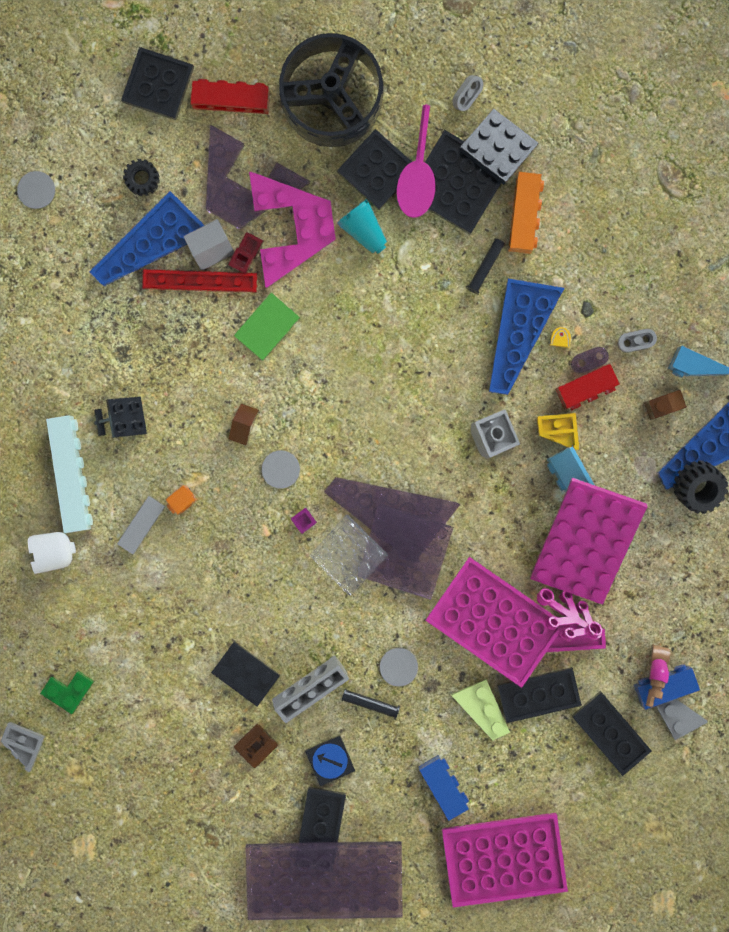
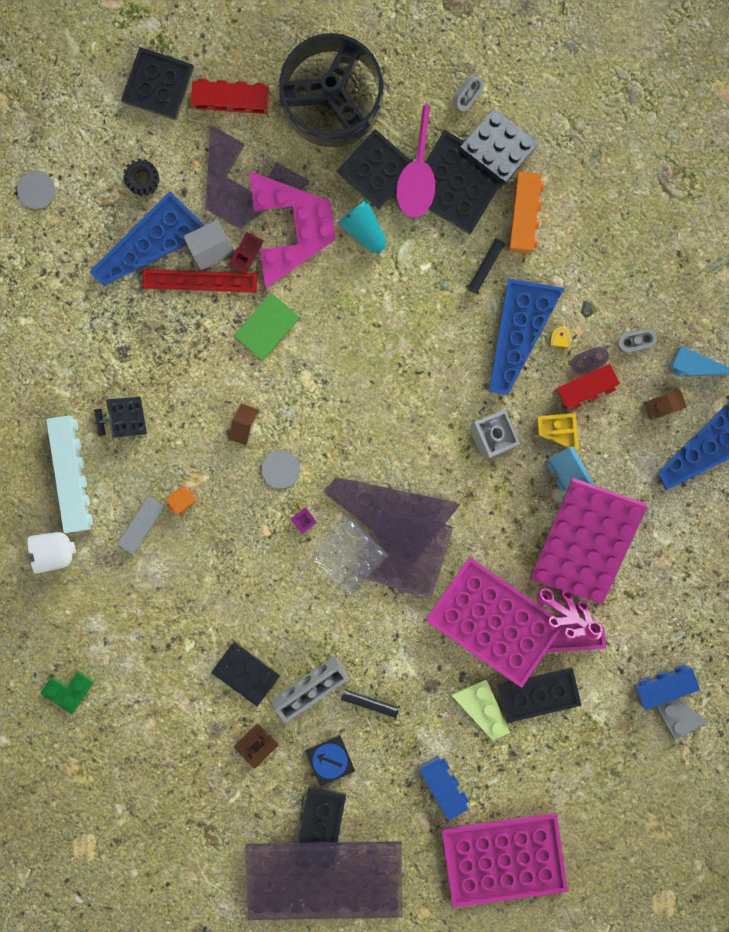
light grey wing [1,722,45,772] -> none
light grey piece [380,648,418,686] -> none
black plate [572,691,652,776] -> none
medium nougat piece [646,644,671,707] -> none
black tyre [673,460,728,514] -> none

